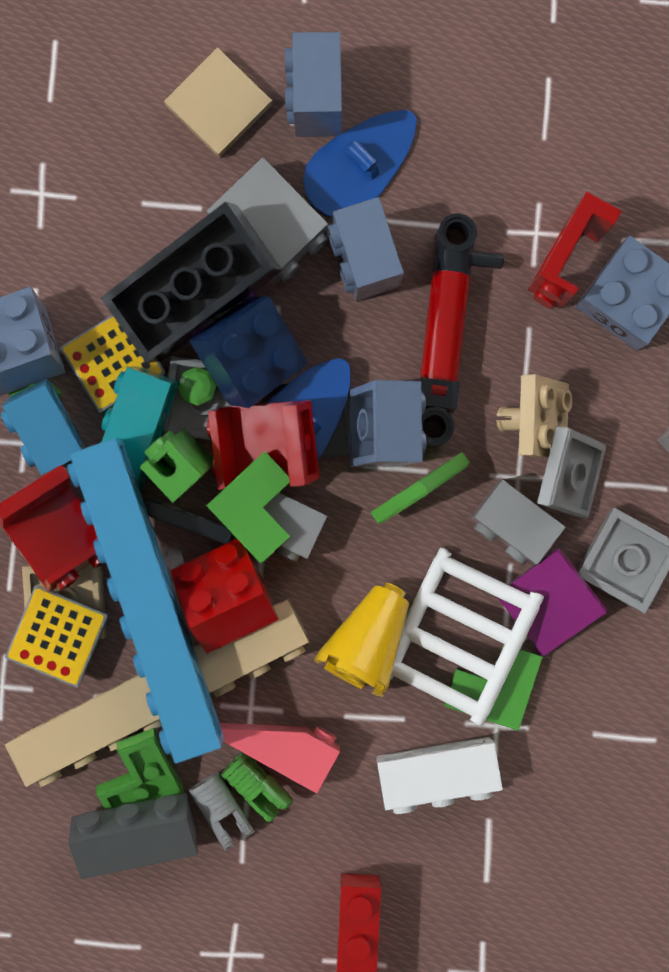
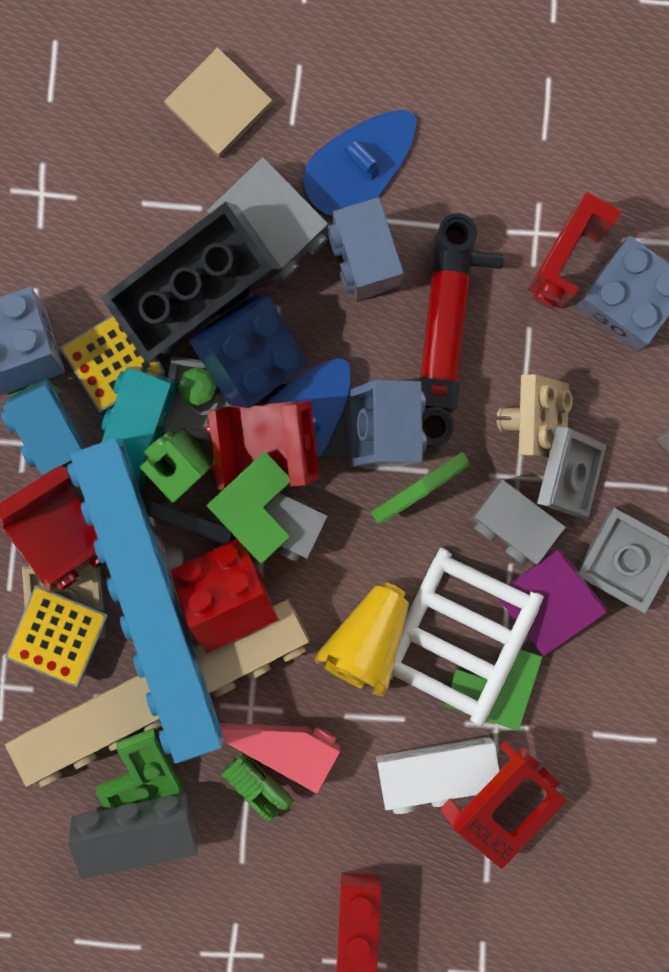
light grey hinge [189,772,255,851] -> none
sand blue brick [285,32,342,137] -> none
none -> red window [439,741,567,869]

